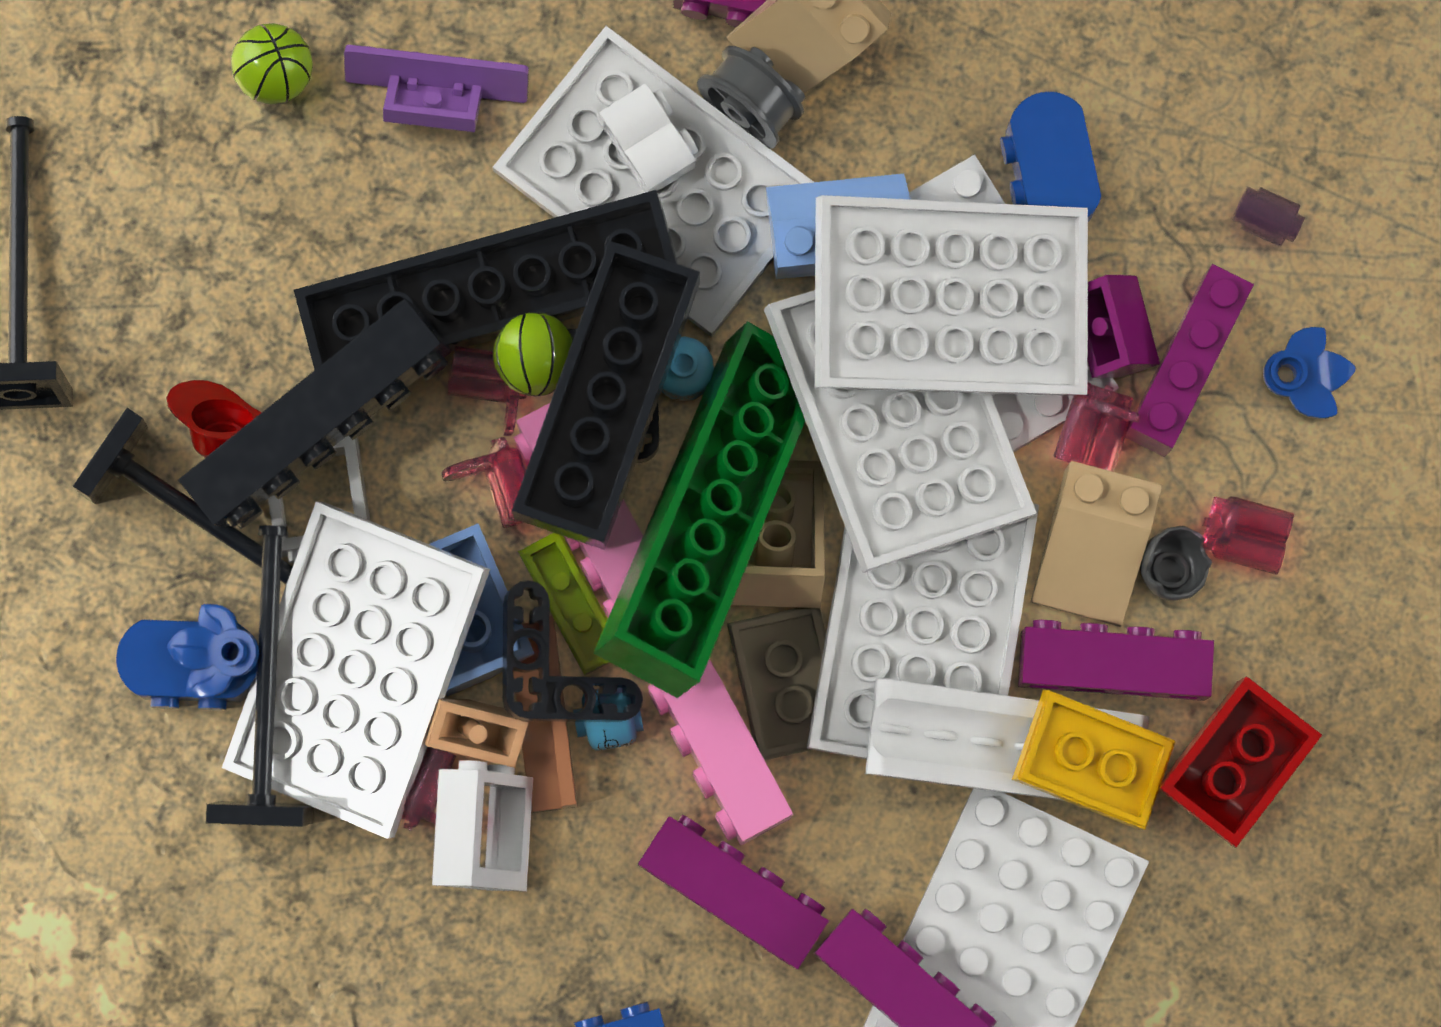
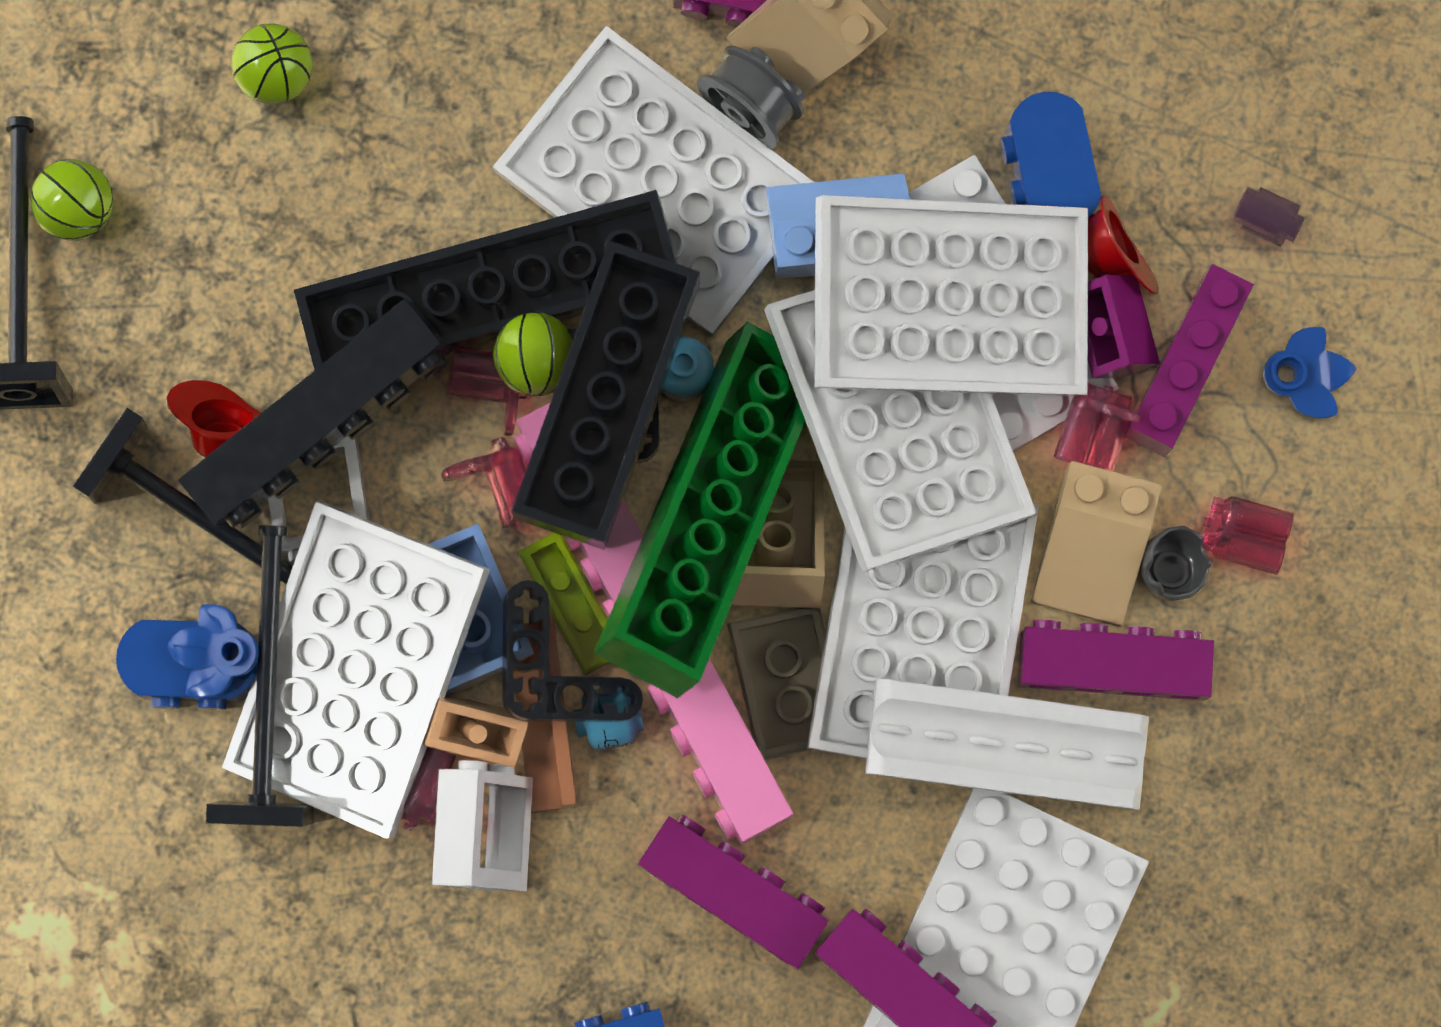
medium lavender bracket [344,45,529,132] -> none
white brick [598,83,698,193] -> none
yellow tile [1012,690,1176,830] -> none
red brick [1158,676,1322,848] -> none
none -> lime piece [30,159,114,241]
none -> red piece [1088,195,1159,294]

